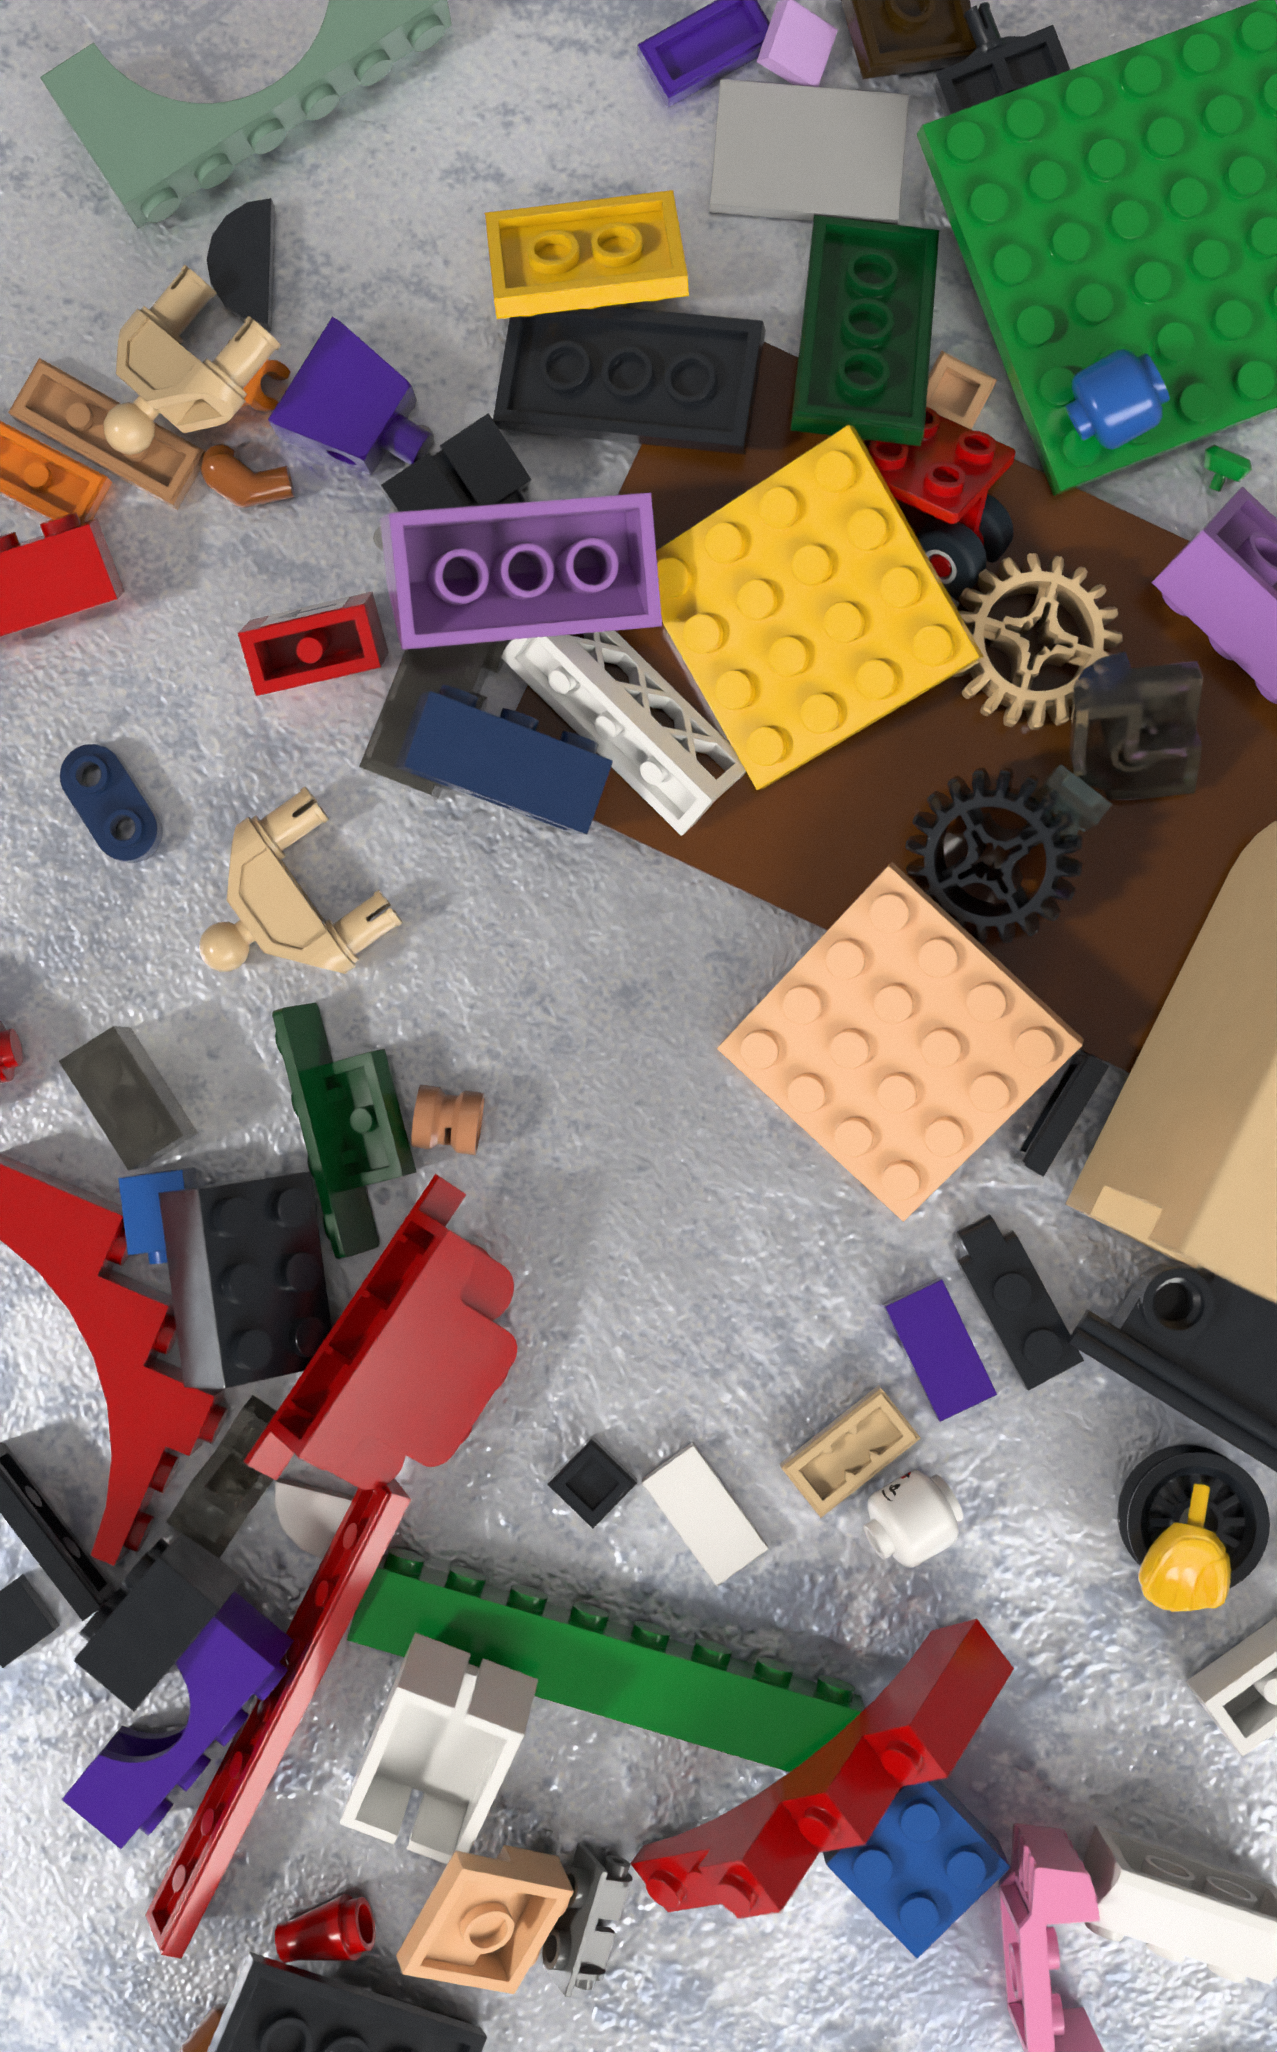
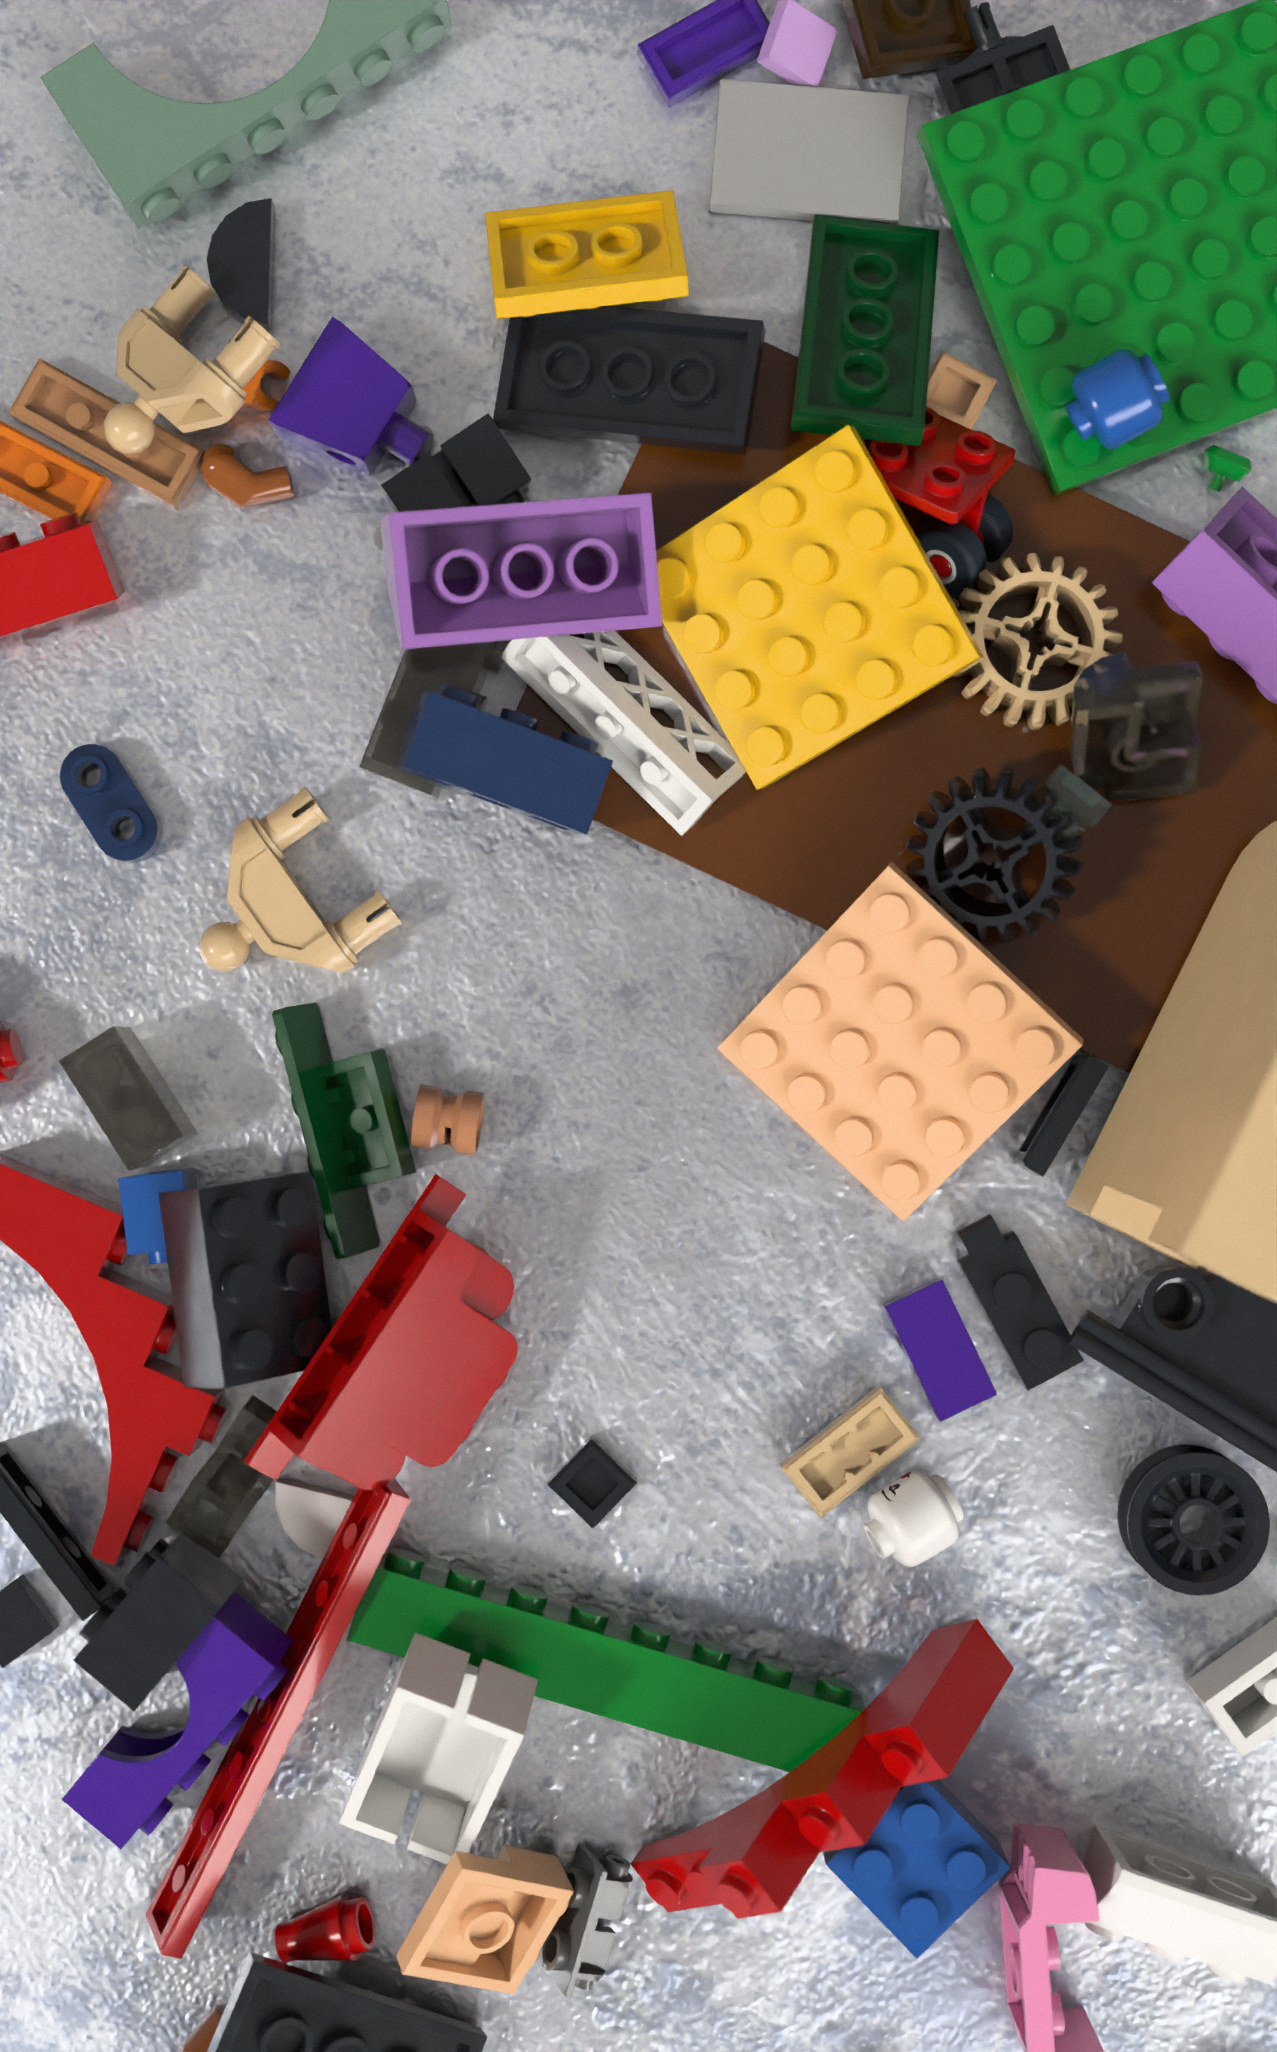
red brick [238,592,389,696] -> none
white tile [642,1442,768,1586] -> none
yellow piece [1138,1484,1231,1612] -> none

